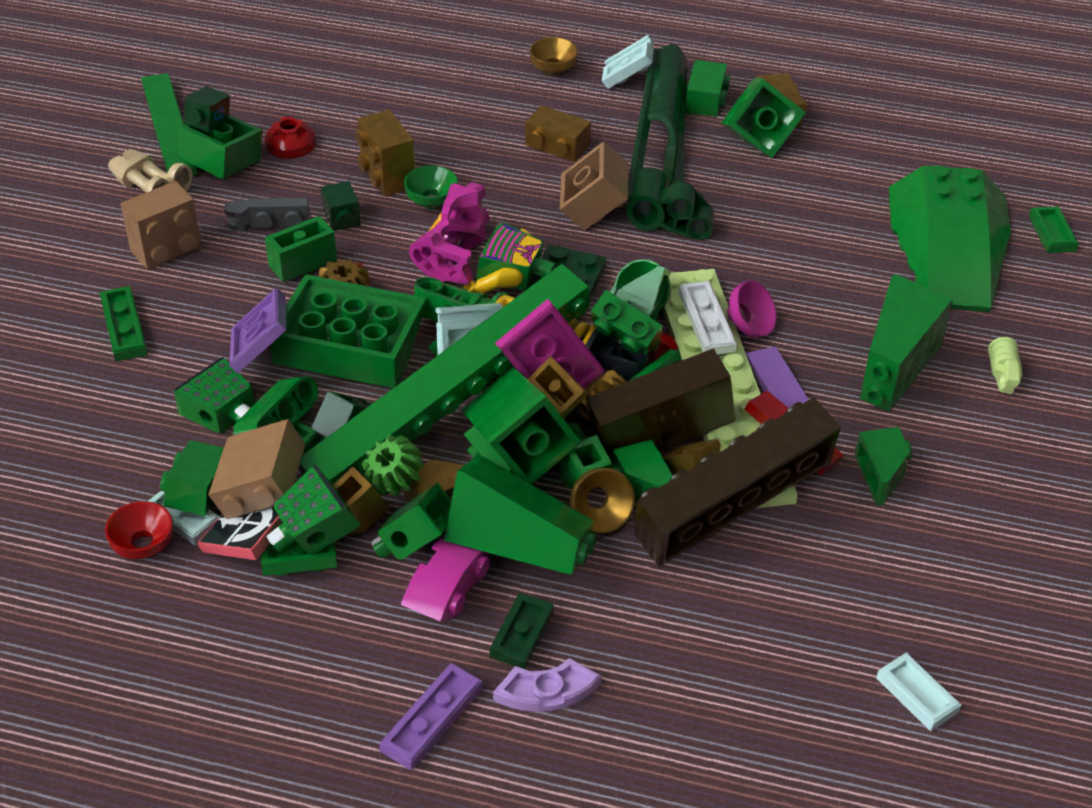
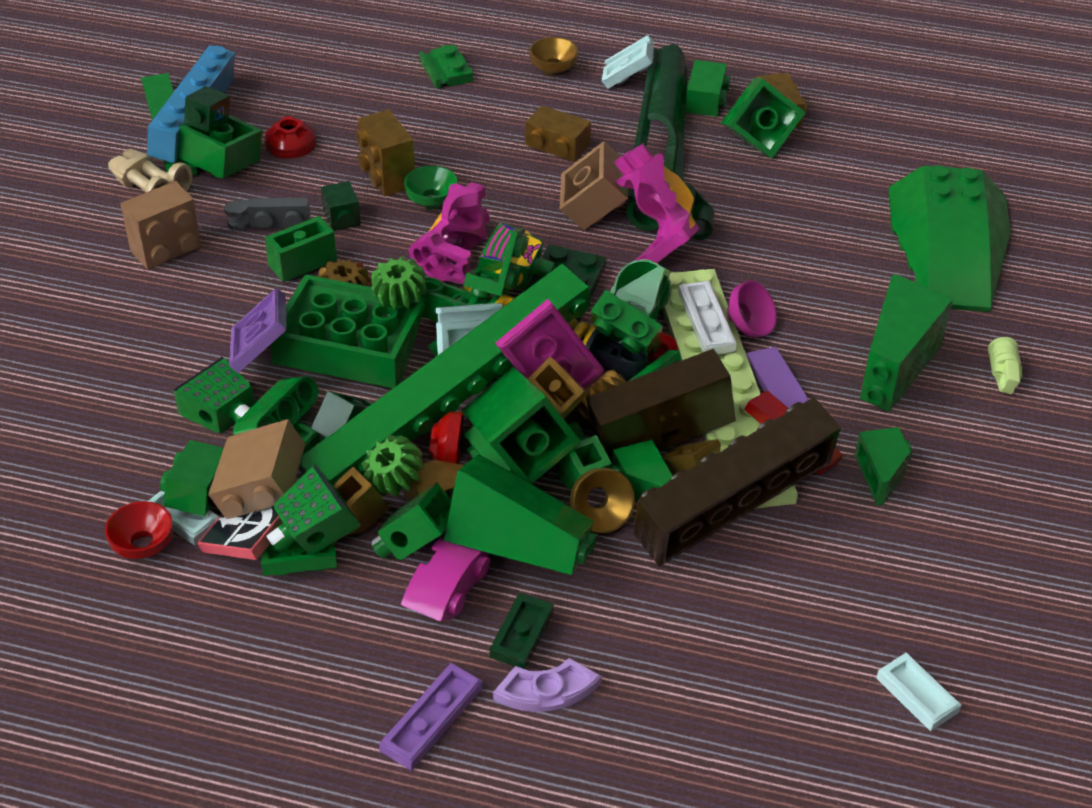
green tile [99,286,148,362] -> none
green tile [1029,206,1079,253] -> none
none -> dark azure brick [147,45,235,163]
none -> bright green gear [371,255,426,310]
none -> green plate [419,45,473,89]
none -> red piece [429,411,464,464]
none -> green bracket [463,227,529,298]
none -> dark pink hips [614,143,699,263]

